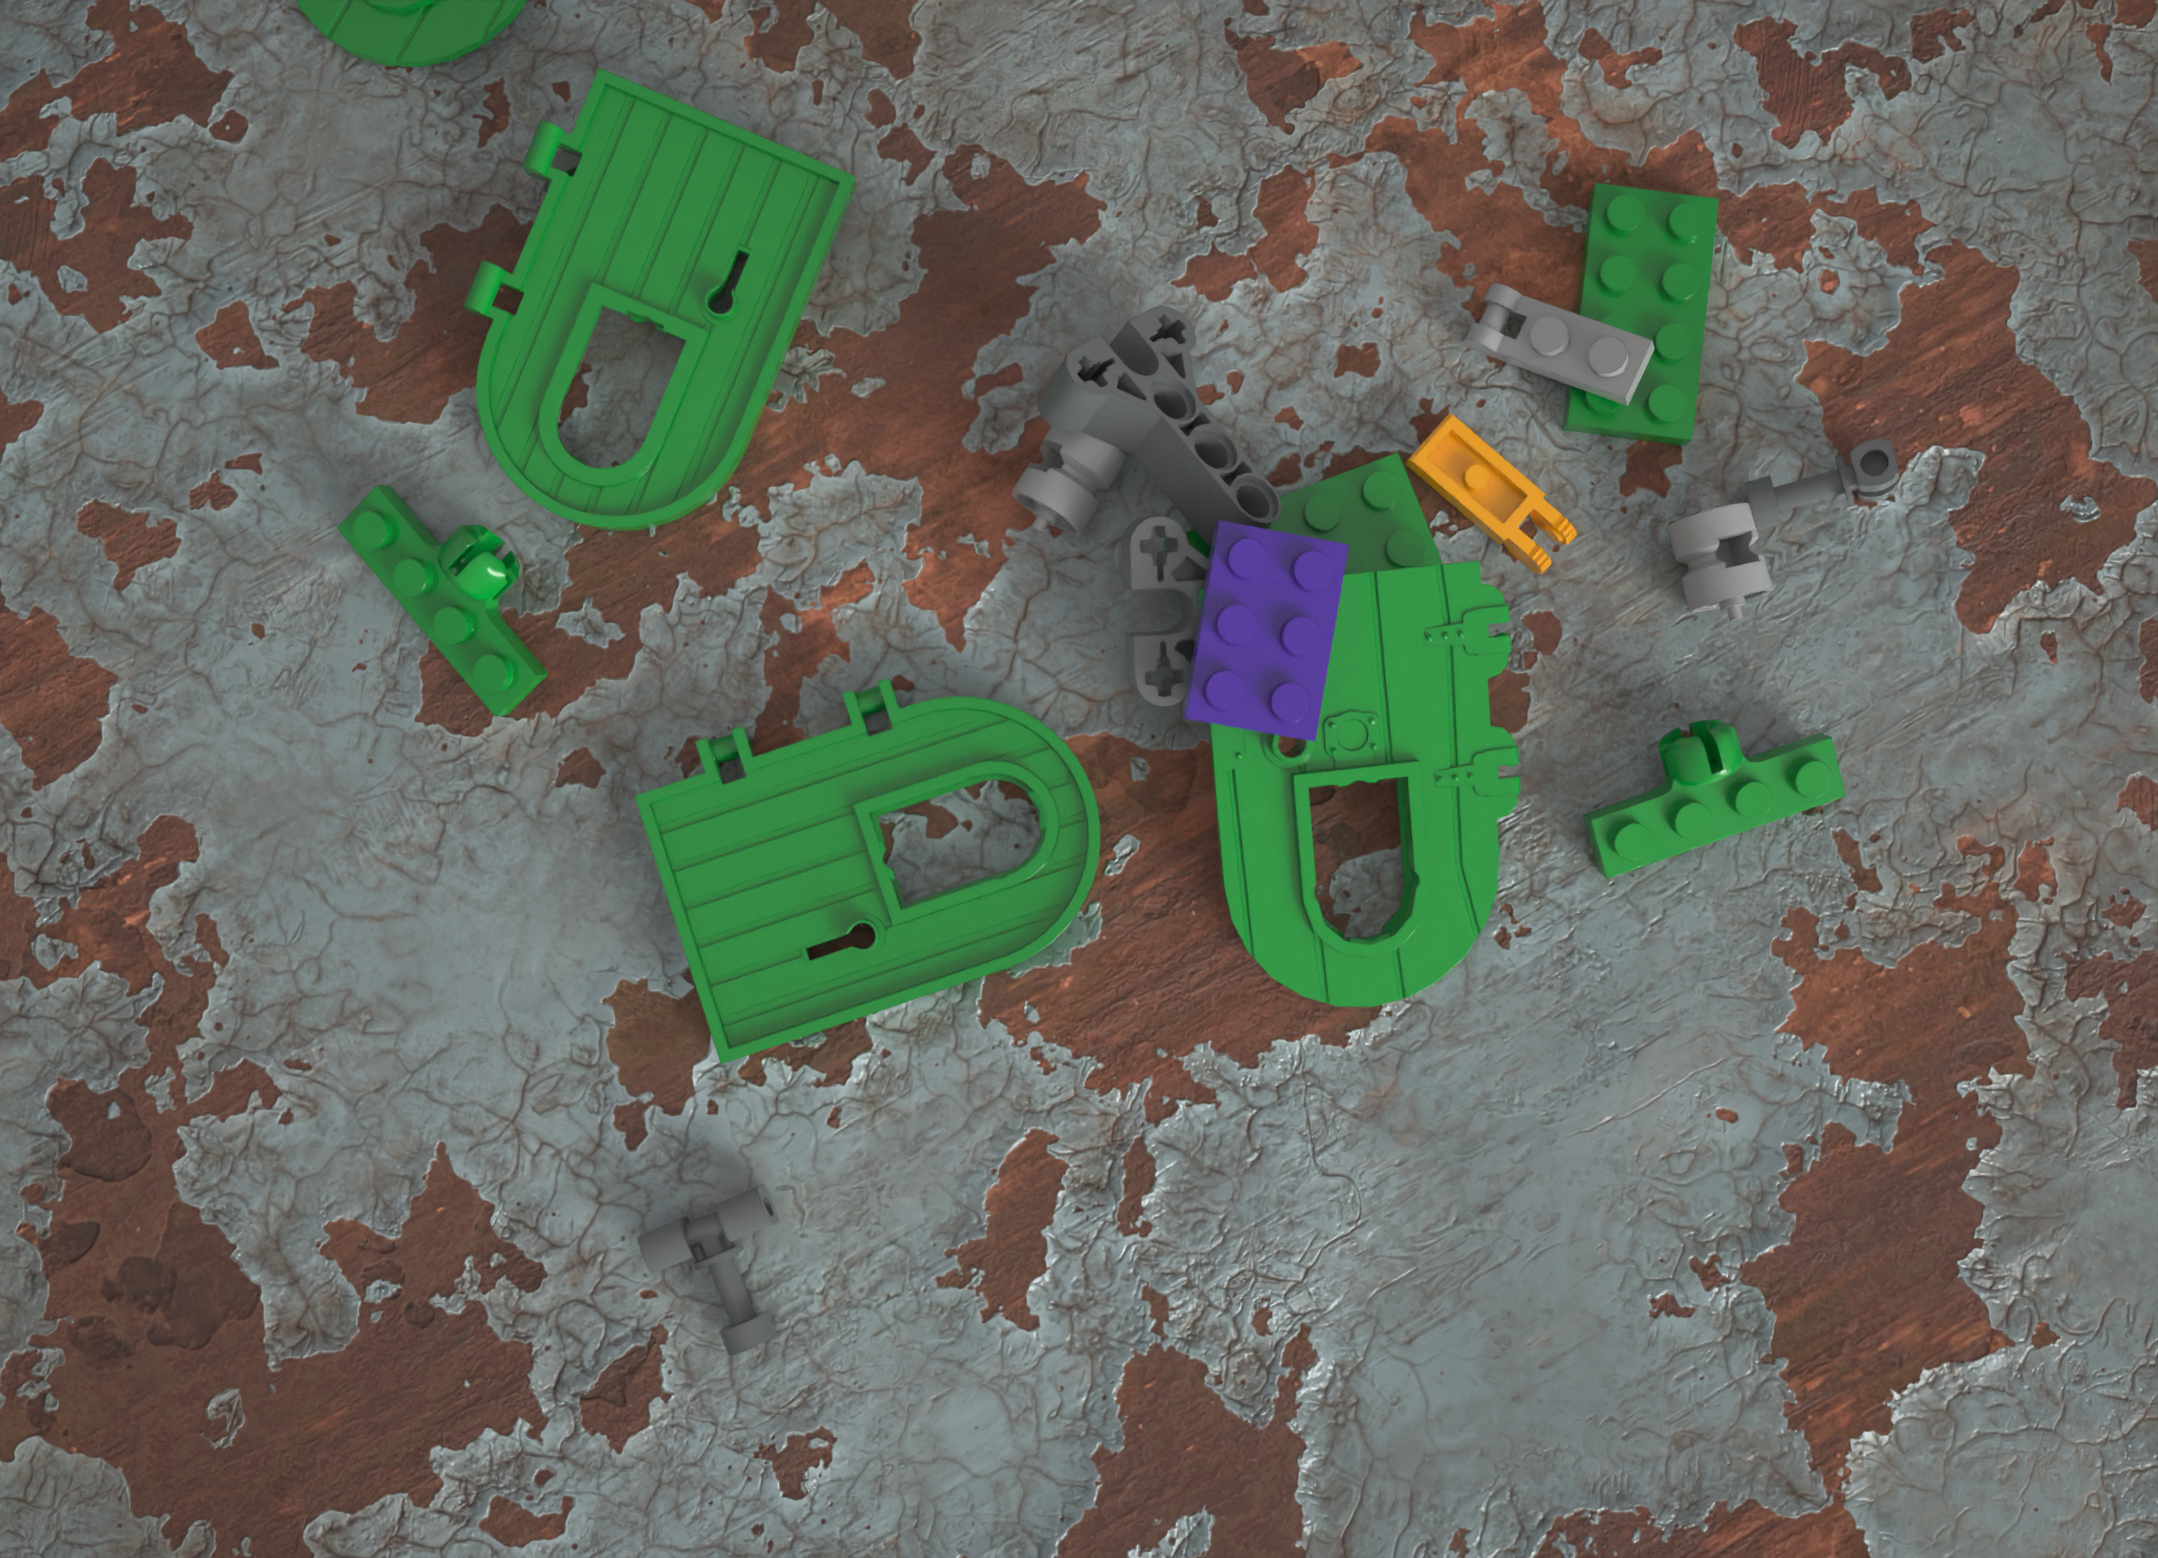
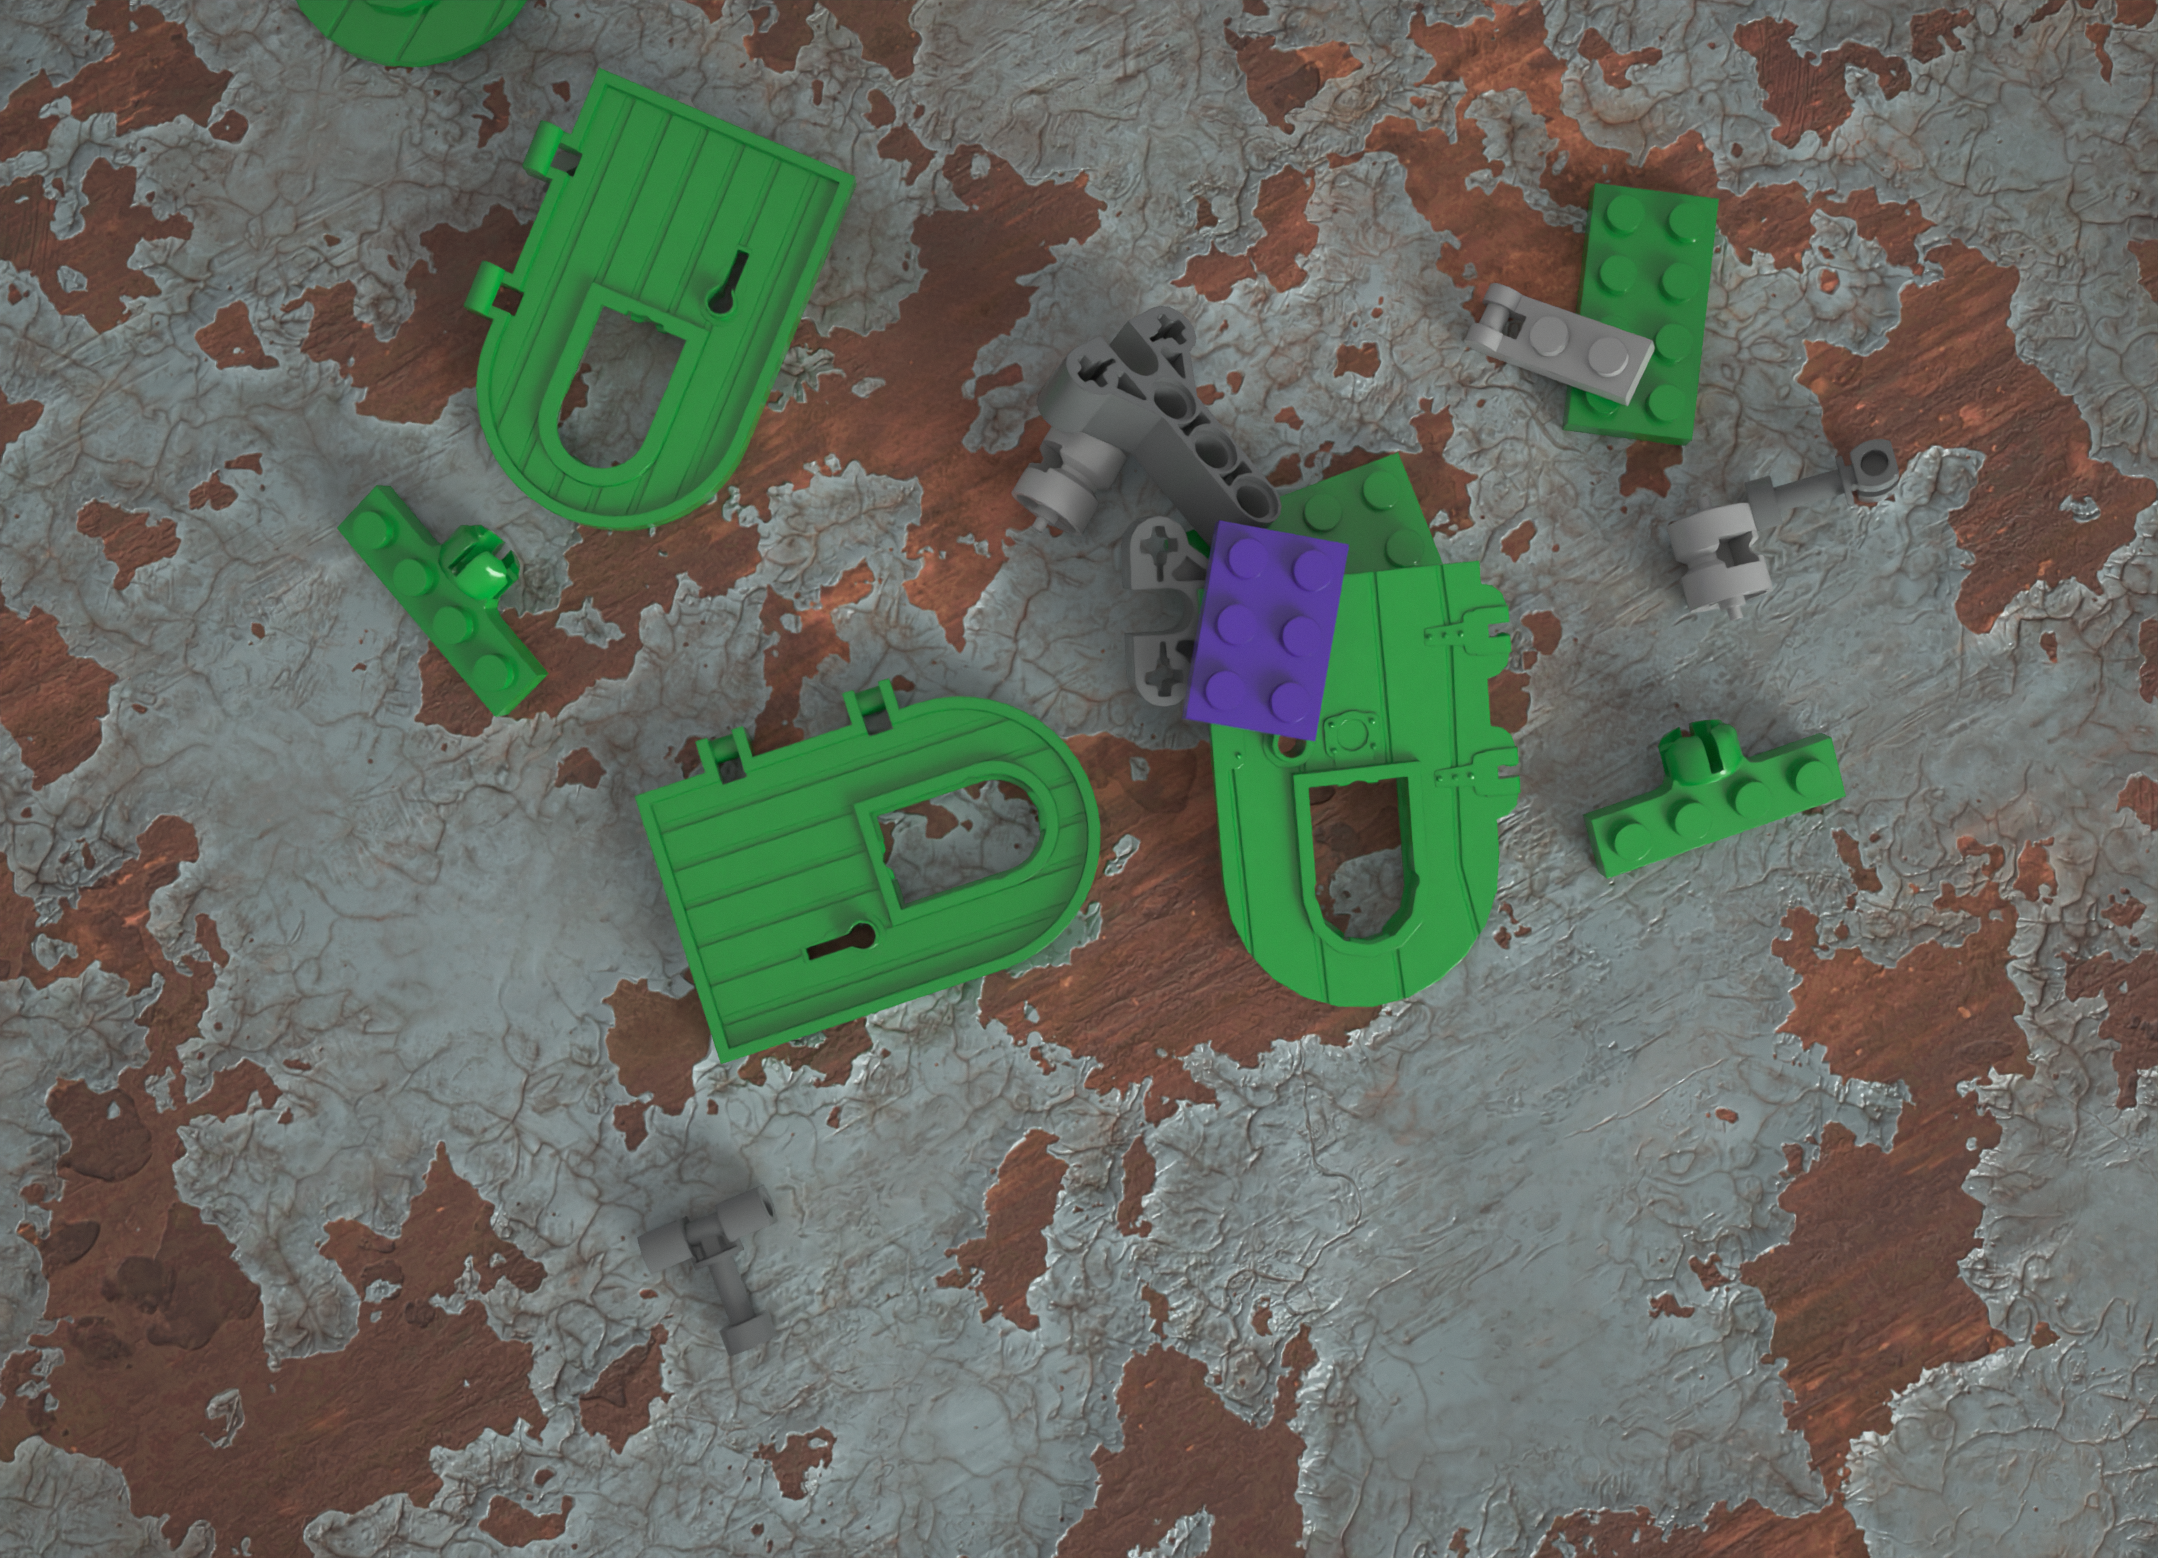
light orange hinge [1406,413,1577,574] -> none

